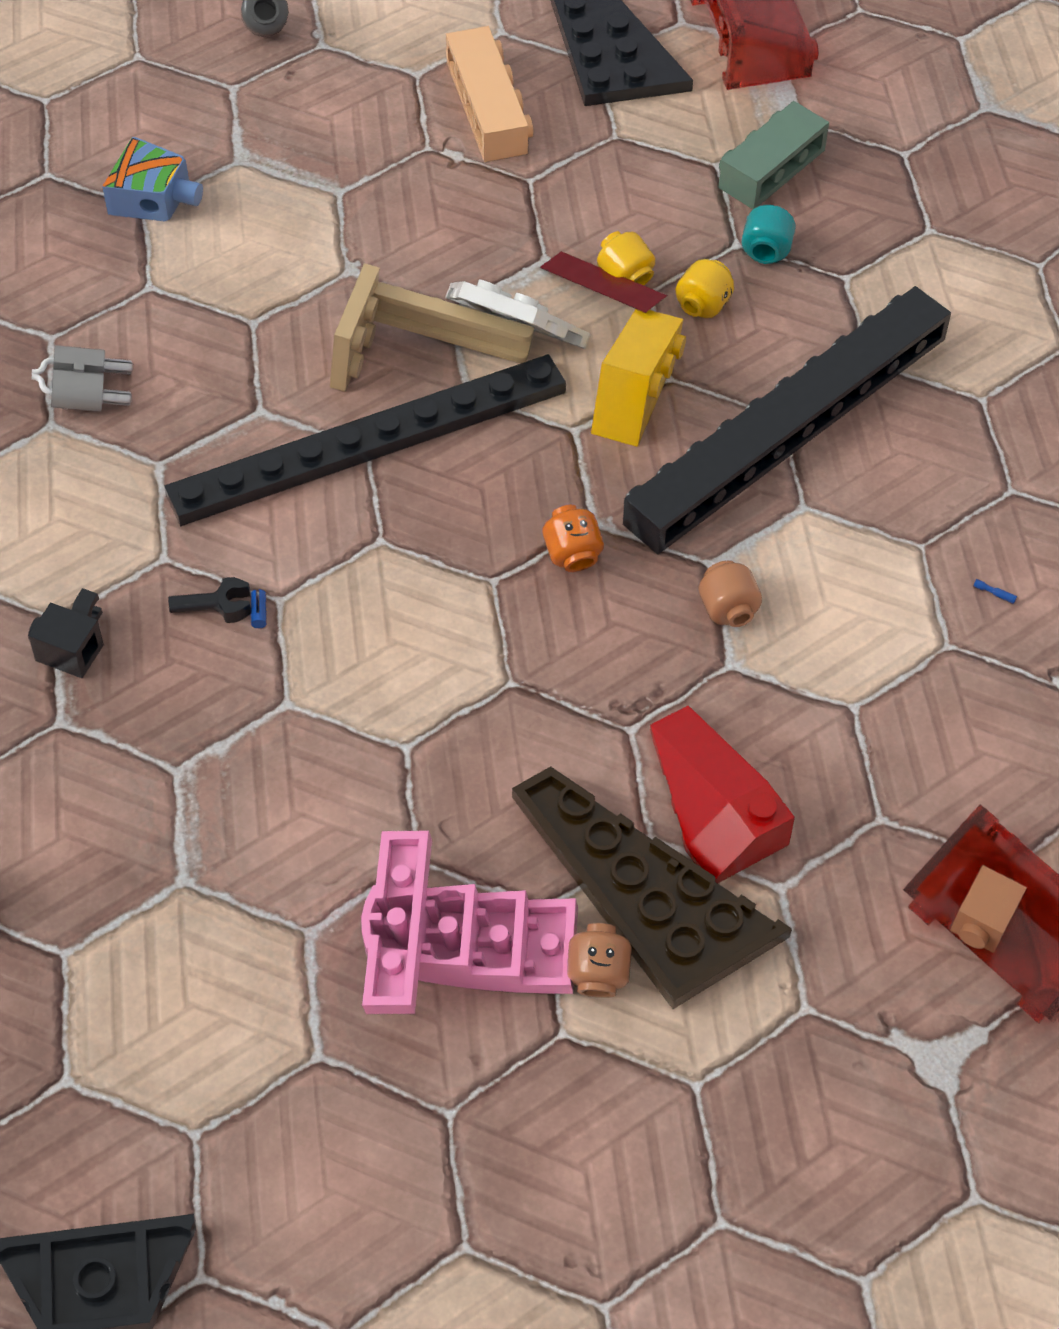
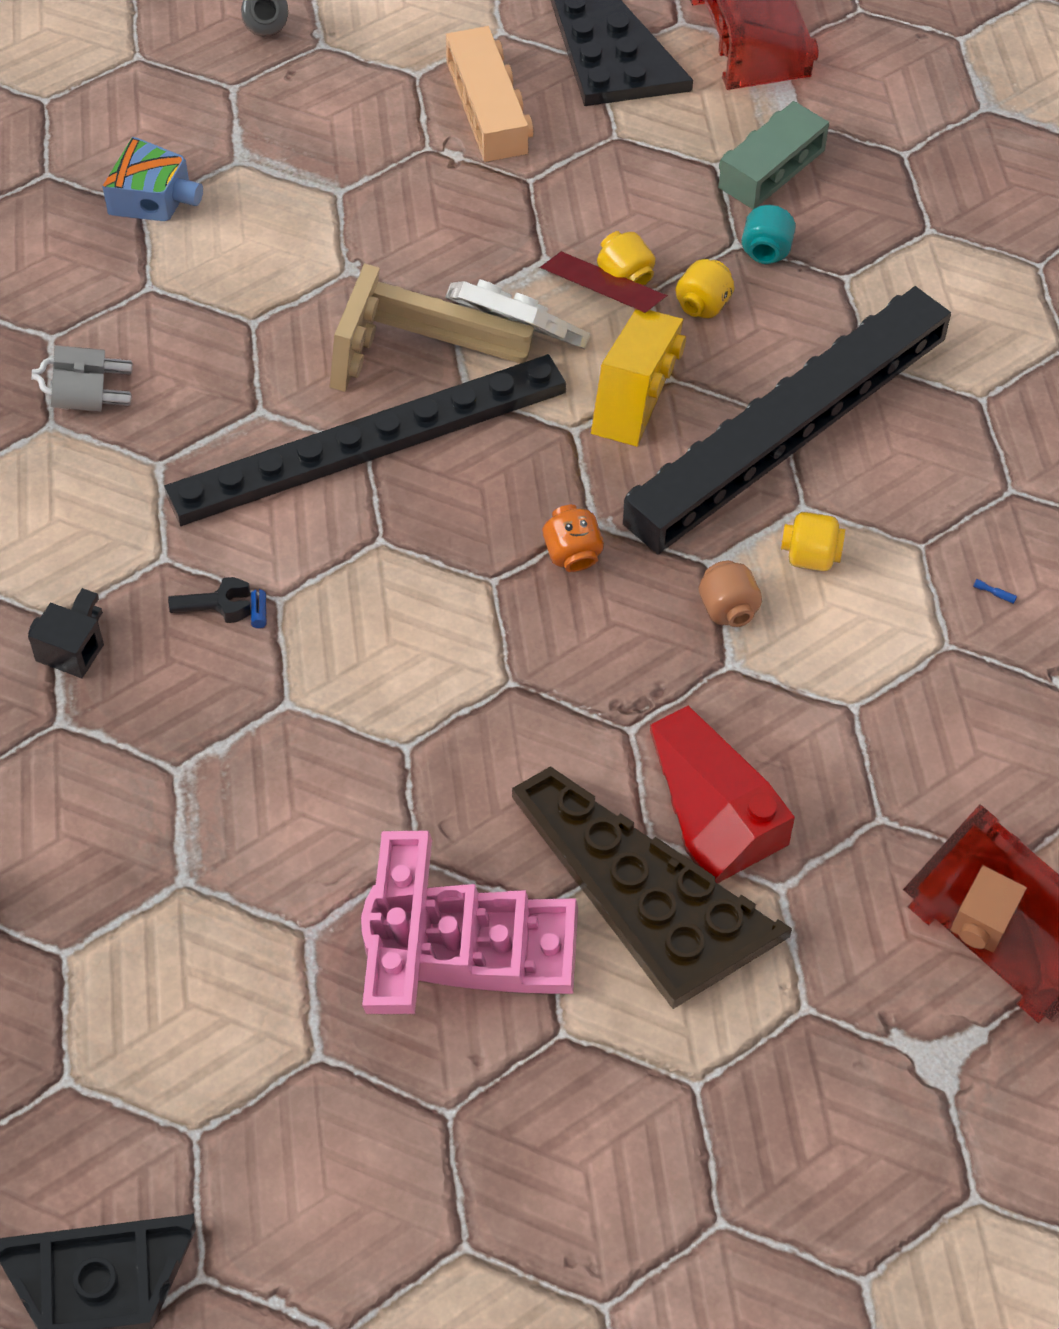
nougat head [567,923,632,998] -> none
none -> yellow head [781,512,846,571]

